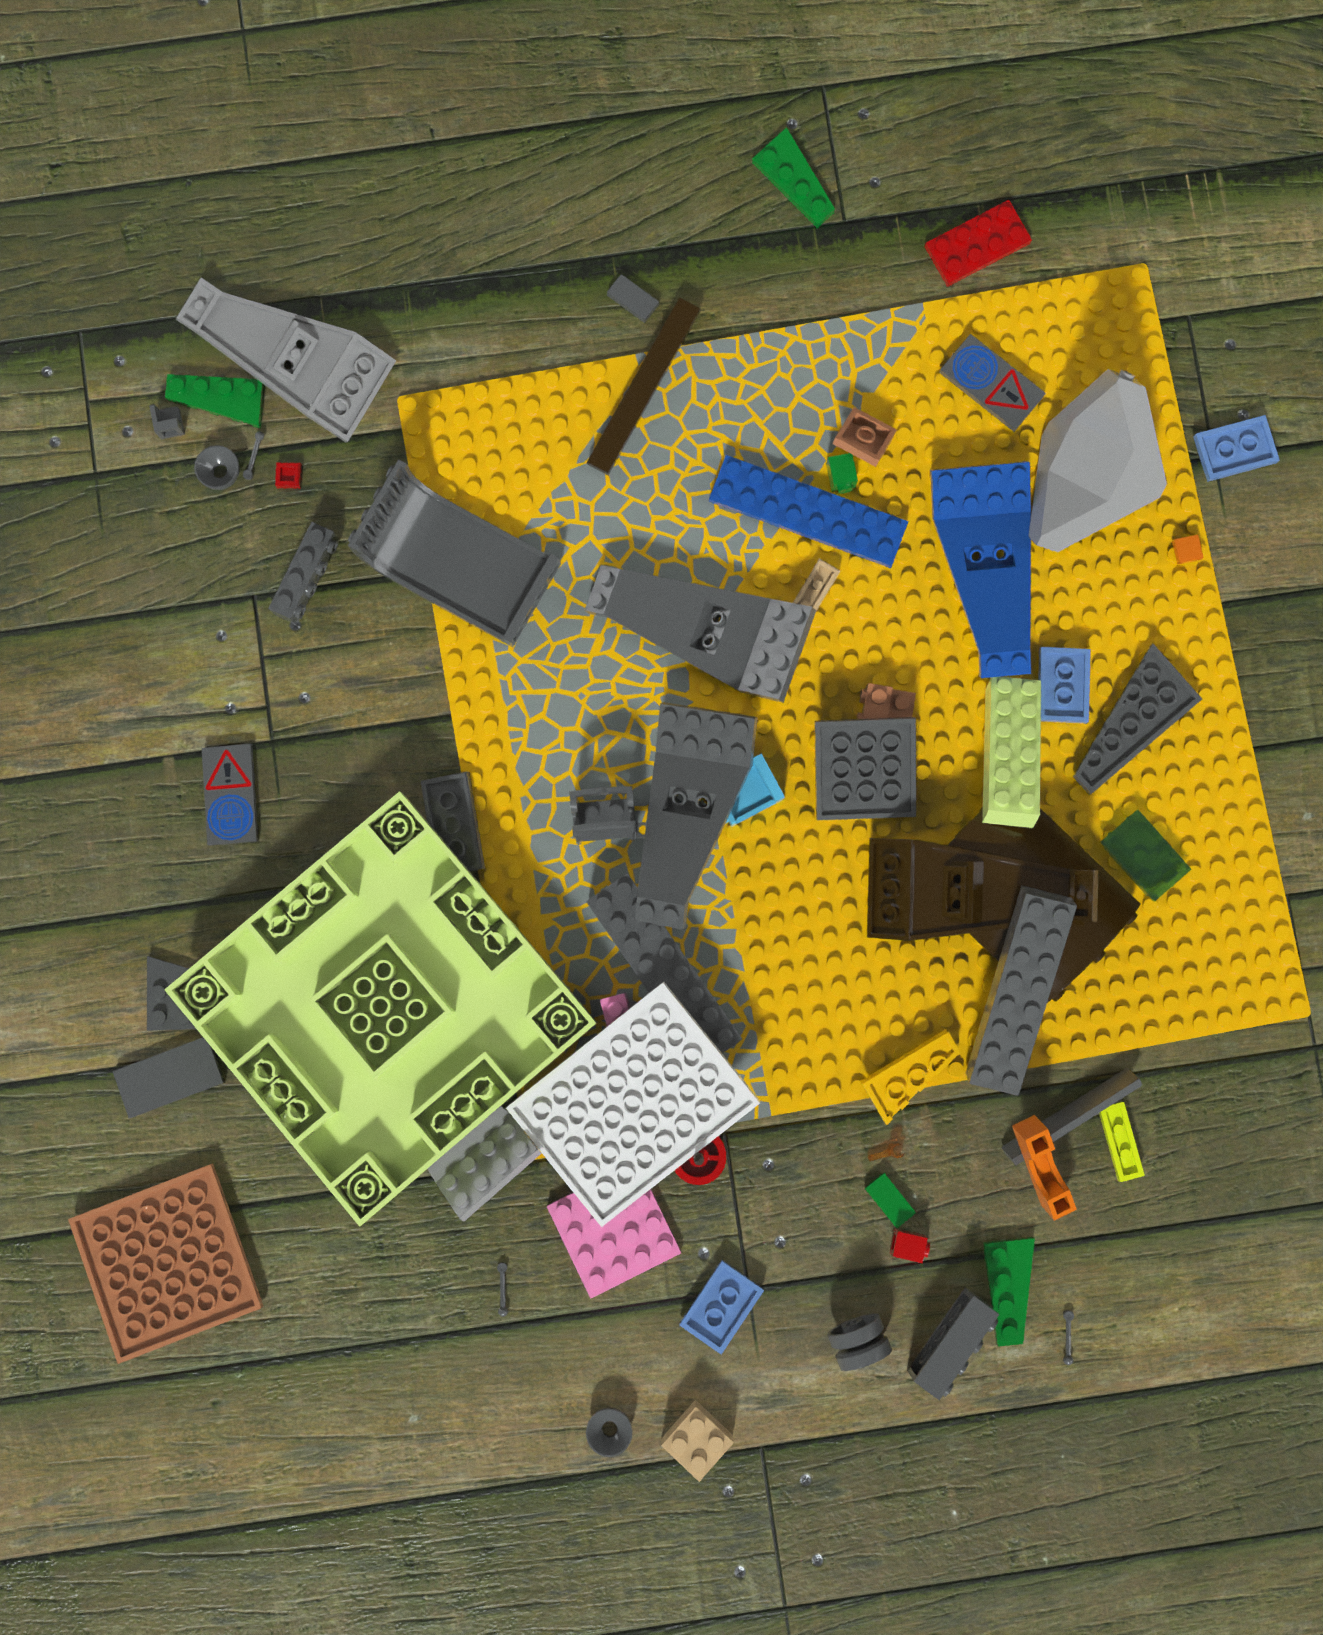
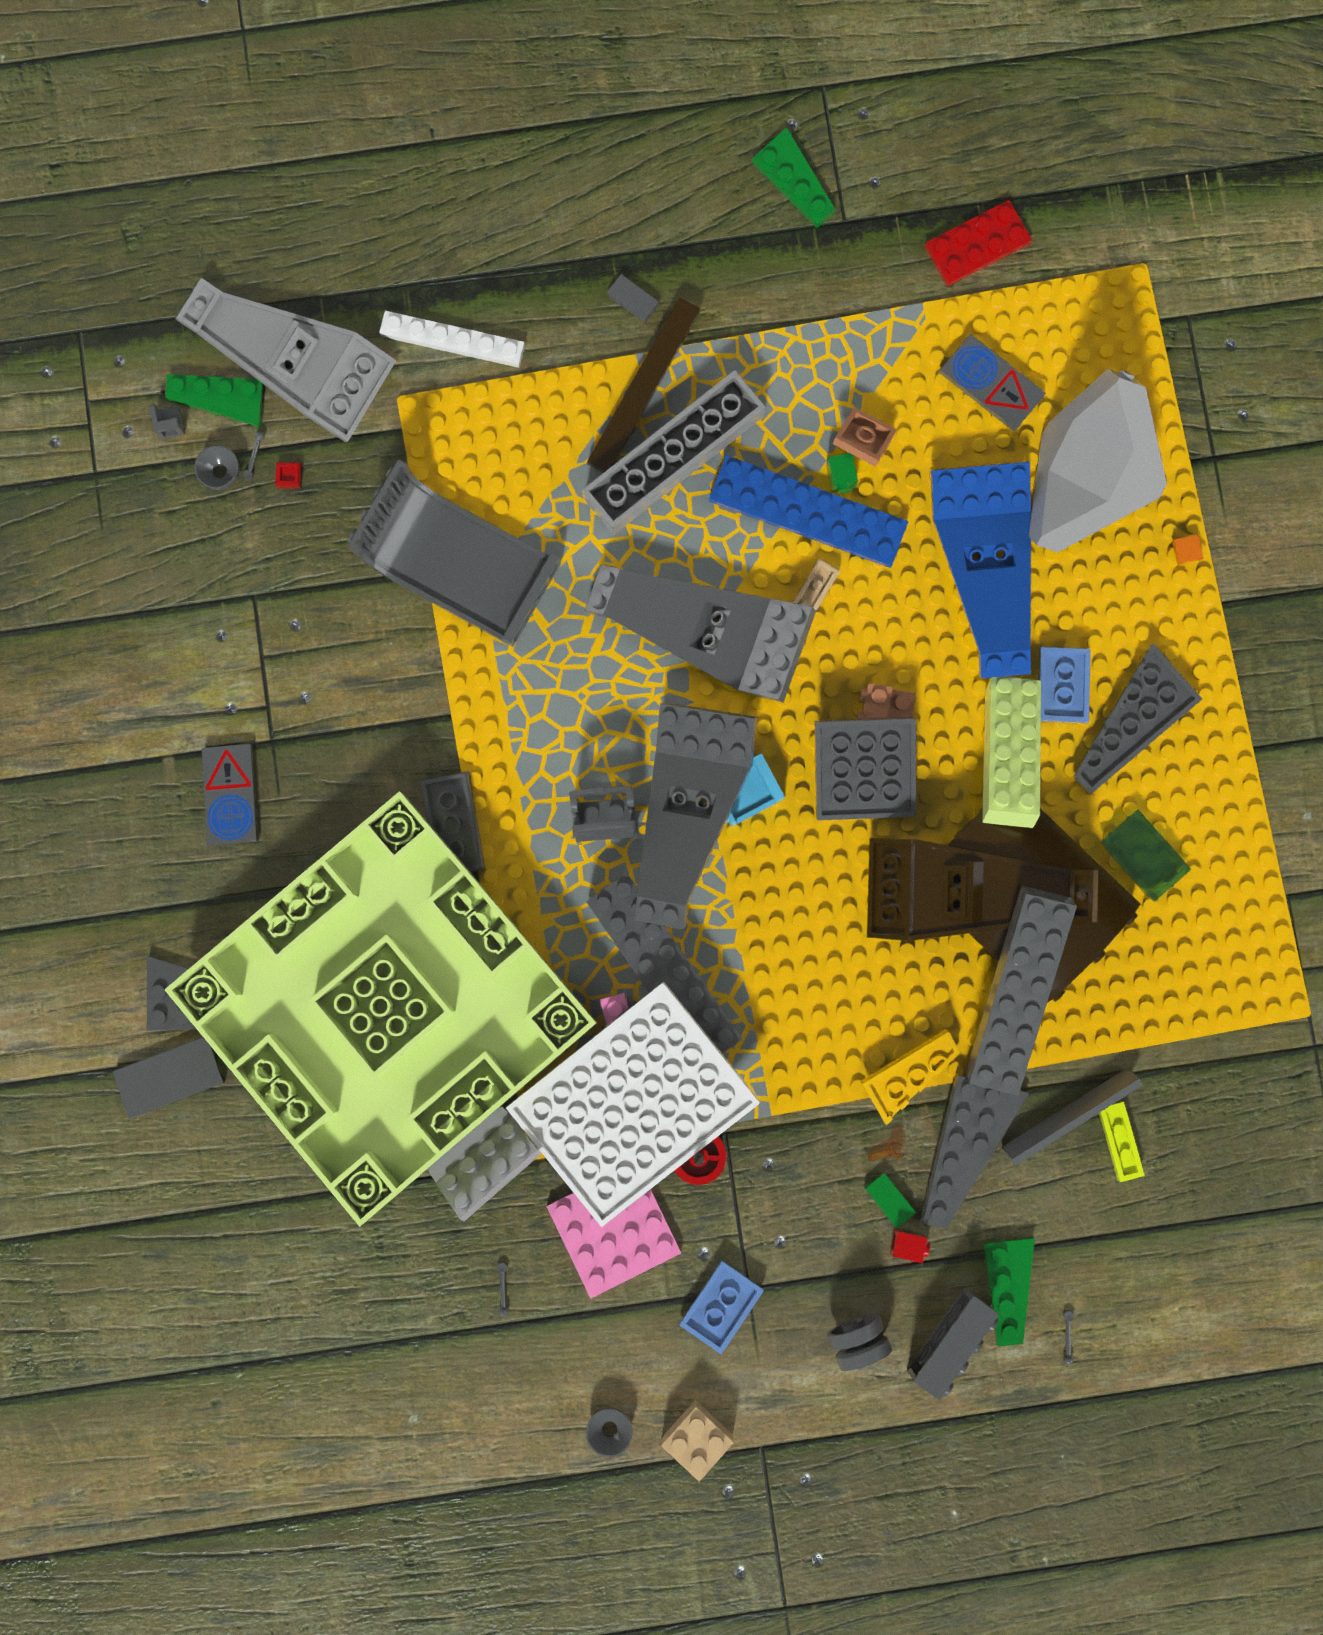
nougat plate [68,1163,264,1364] -> none
dark grey brick [268,522,339,625] -> none
orange arch [1012,1115,1077,1221] -> none
medium blue plate [1193,415,1280,482] -> none
none -> white plate [379,311,525,368]
none -> light grey brick [582,370,766,535]
none -> dark grey wing [920,1074,1029,1229]

